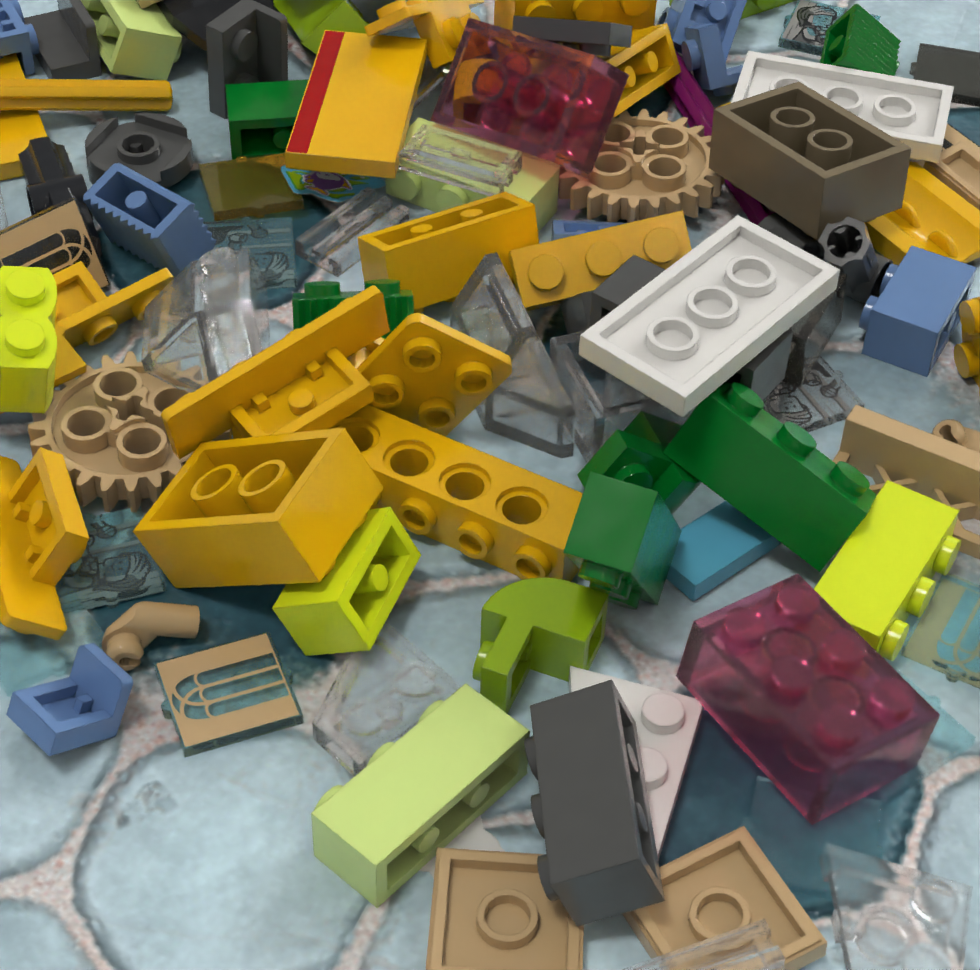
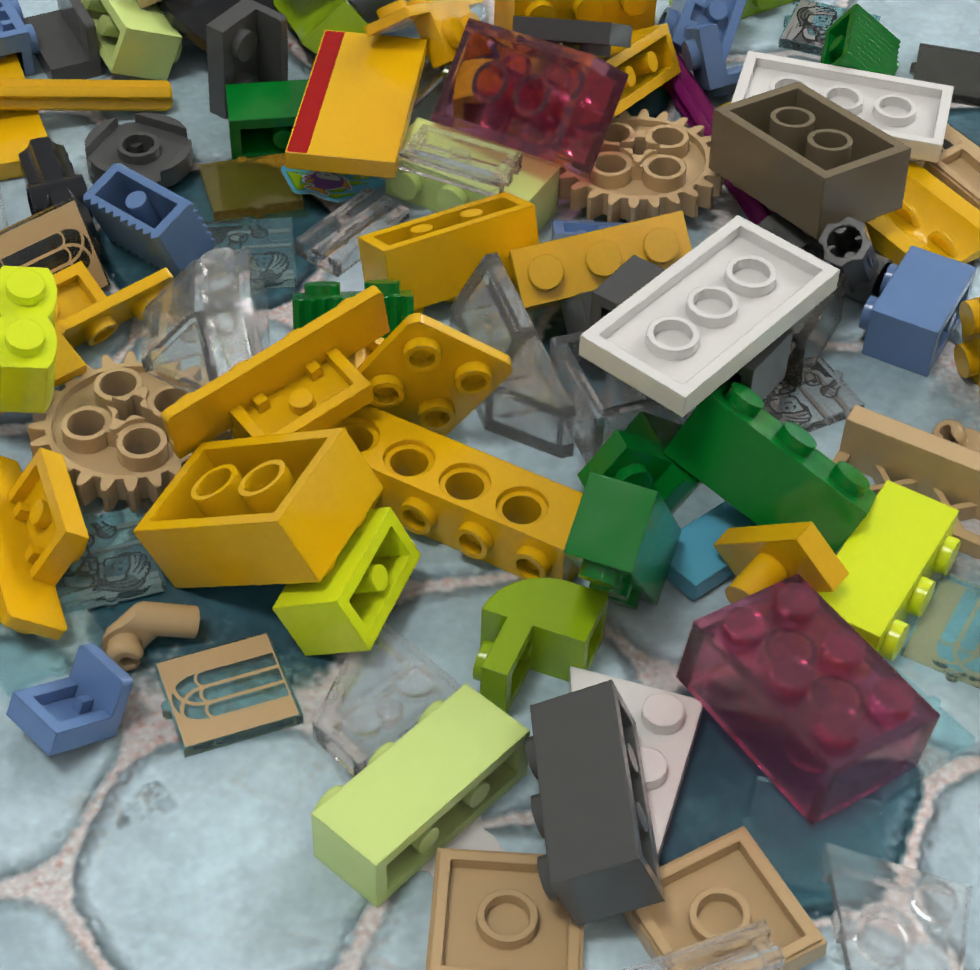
none -> yellow tile [713,521,849,617]

